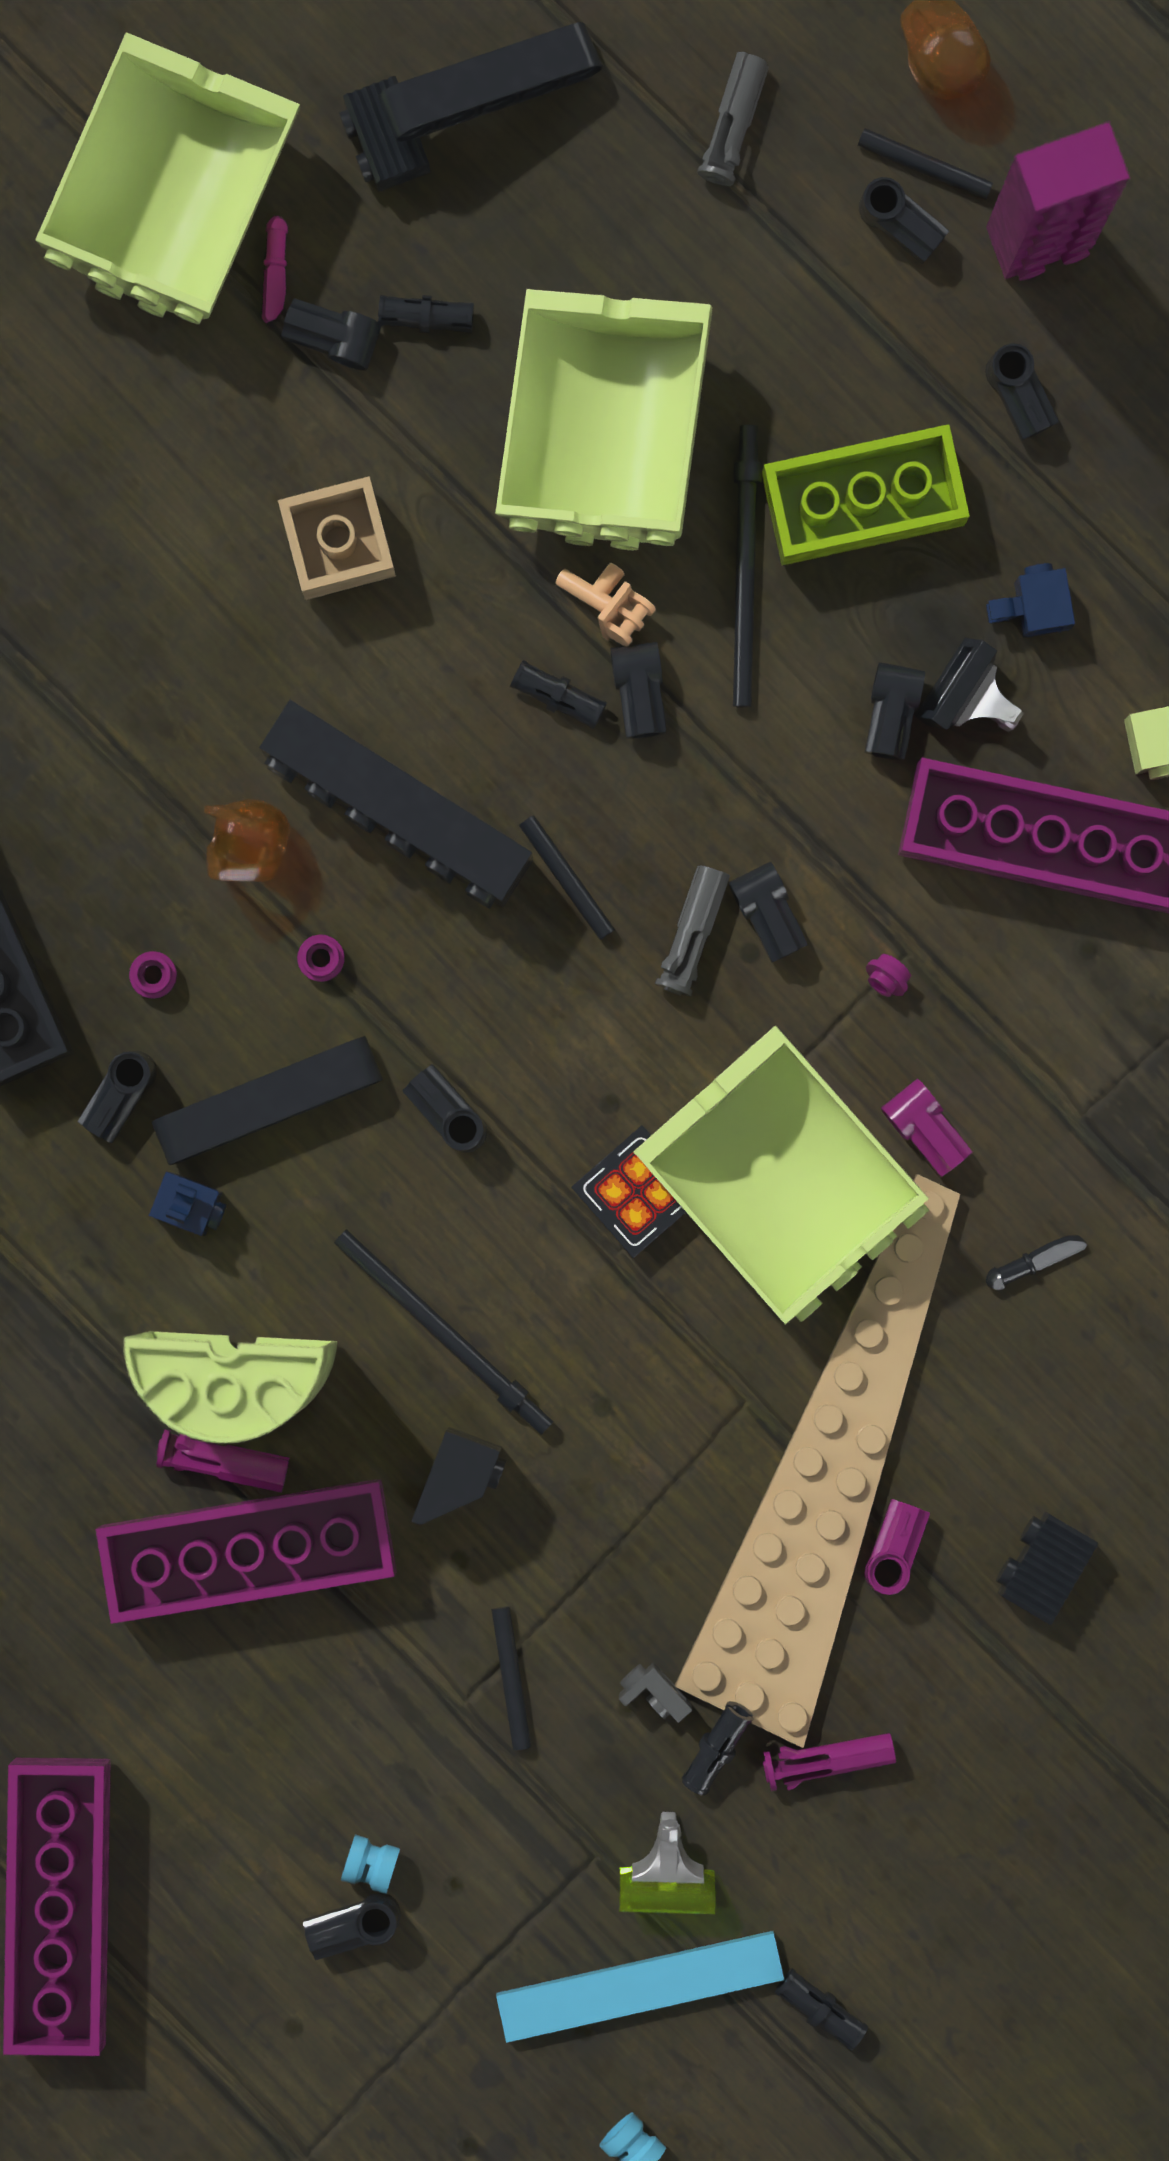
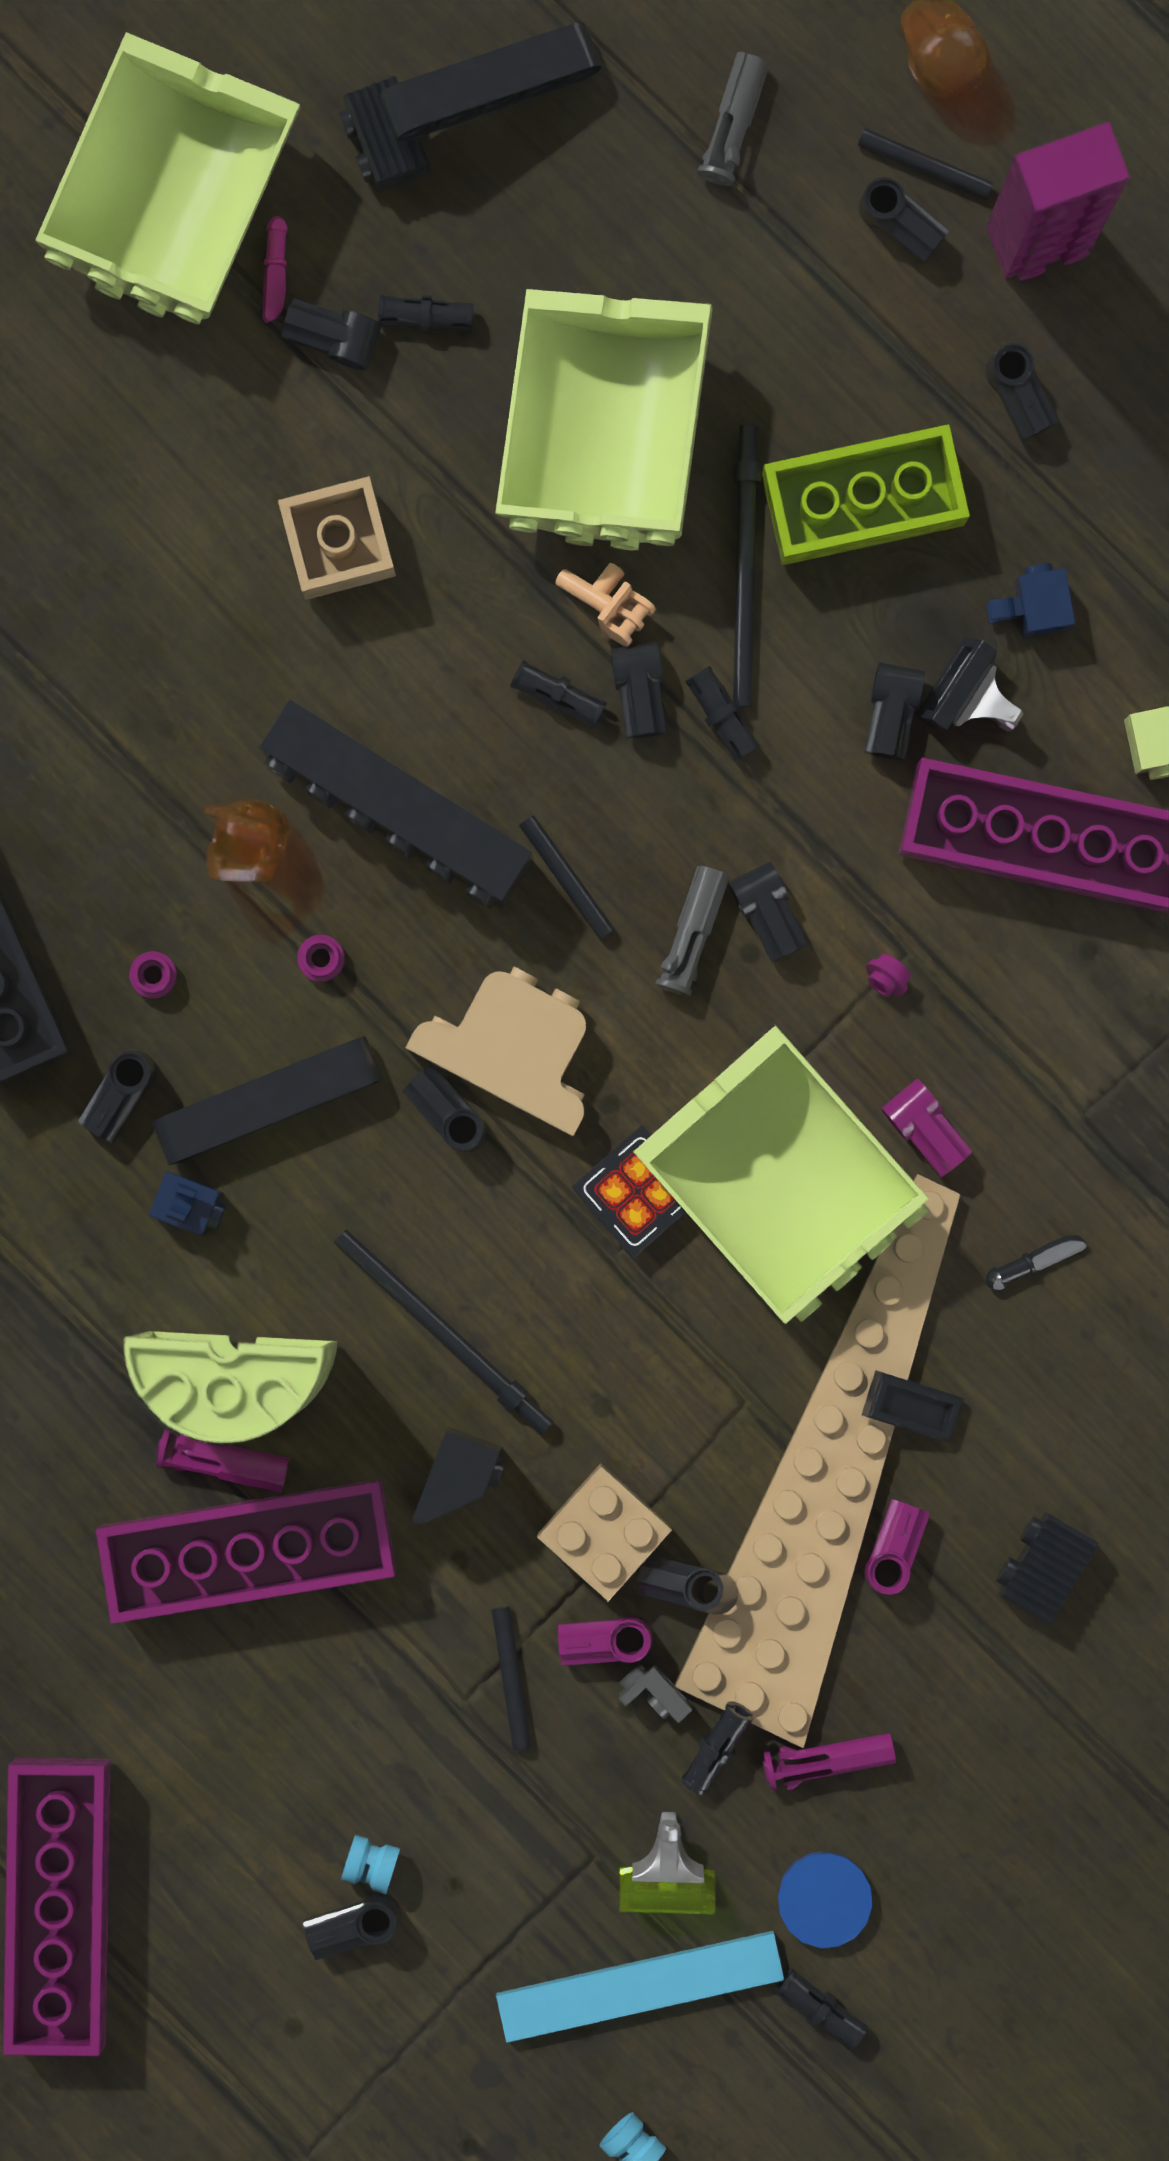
none -> tan brick [405,967,586,1137]
none -> tan brick [537,1463,672,1601]
none -> magenta piece [558,1616,653,1666]
none -> black piece [637,1554,738,1615]
none -> black pin [685,666,760,761]
none -> blue tile [778,1852,872,1948]
none -> black tile [861,1370,964,1443]

